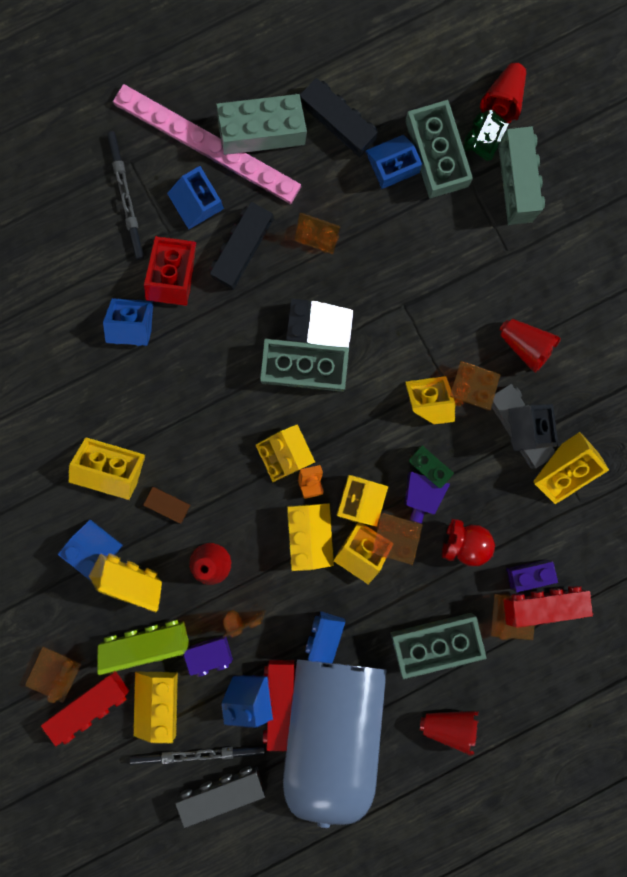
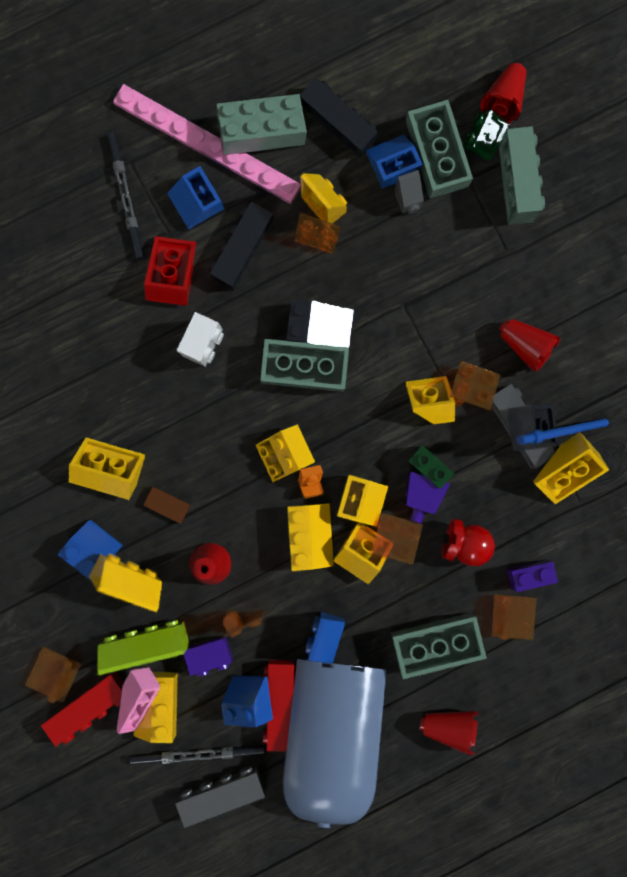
blue slope [103,299,153,346] -> none
red brick [504,586,593,628] -> none
none -> bright pink slope [117,667,160,734]
none -> white brick [177,312,224,366]
none -> yellow slope [300,173,347,228]
none -> dark grey slope [394,170,424,214]
none -> blue bar [517,419,609,445]

